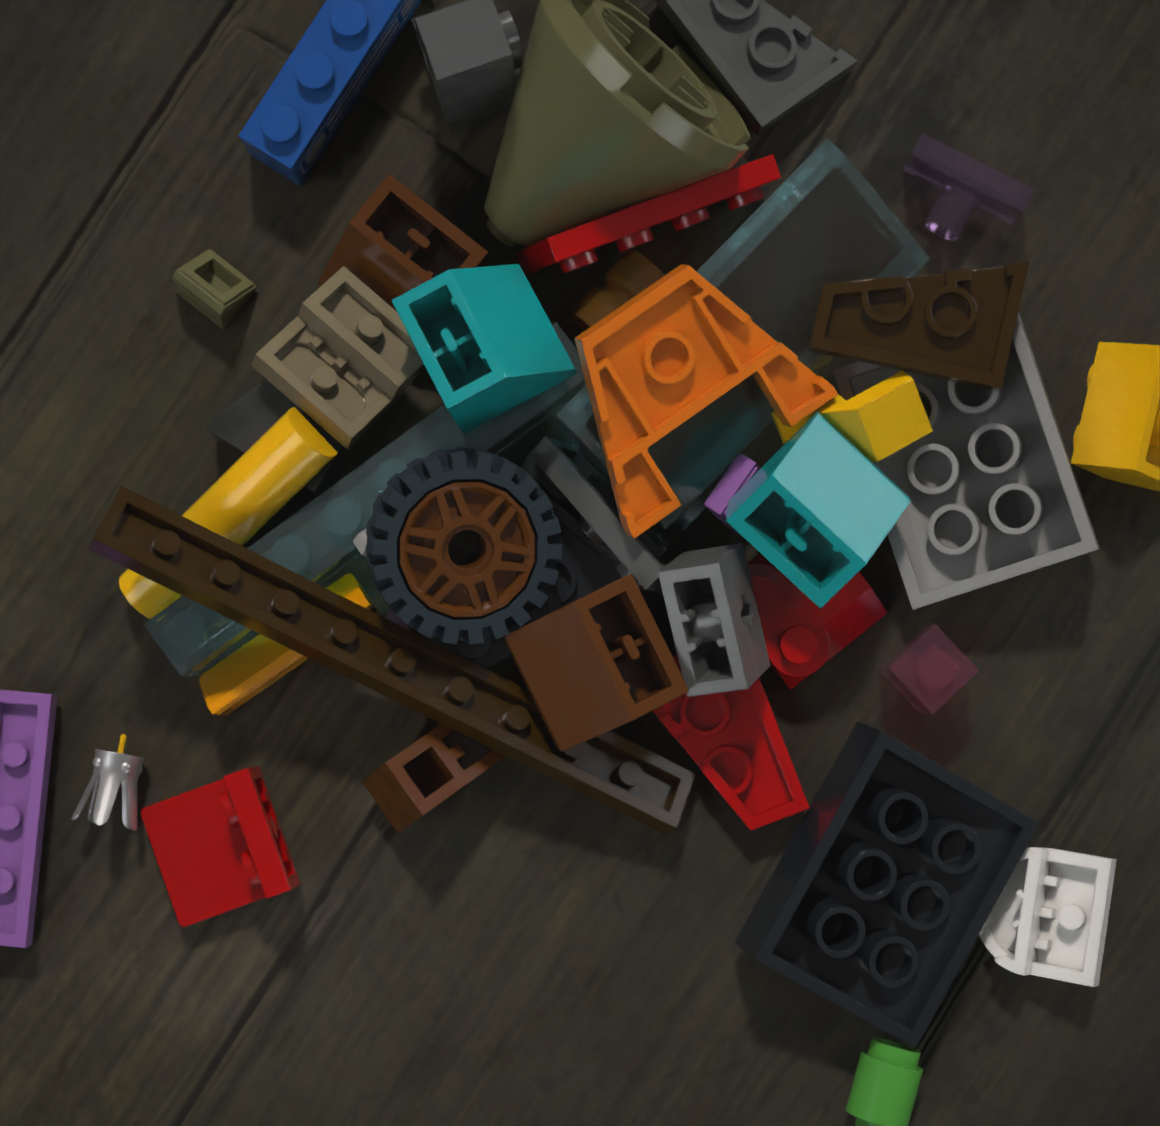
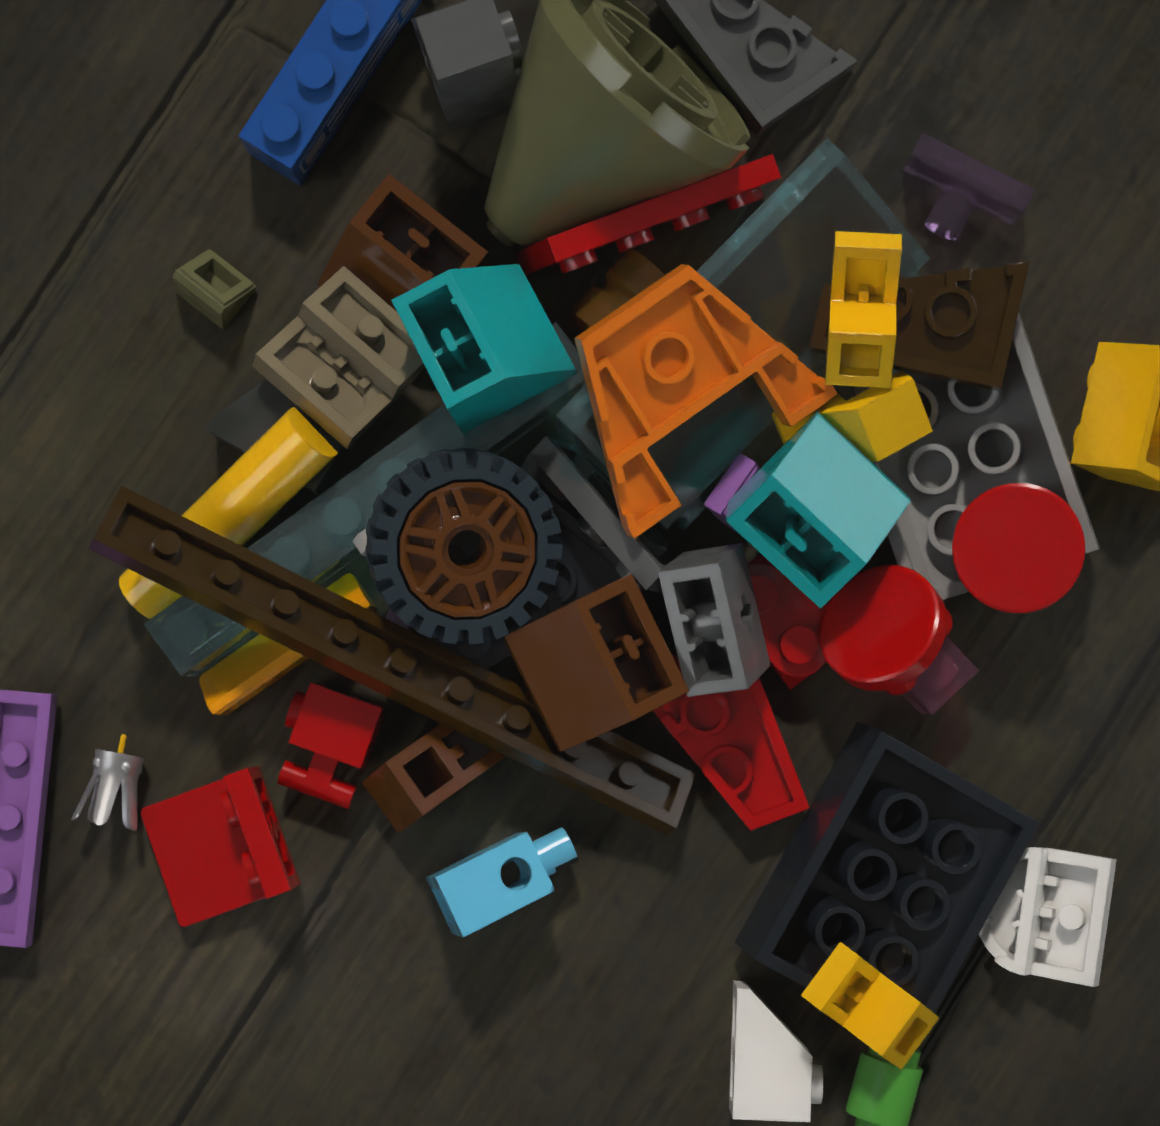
none -> red brick [277,682,388,809]
none -> medium azure torso [426,827,578,937]
none -> white slope [729,980,823,1122]
none -> yellow slope [801,942,939,1070]
none -> red tile [819,565,953,695]
none -> yellow slope [825,231,902,388]
none -> red tile [952,483,1086,613]

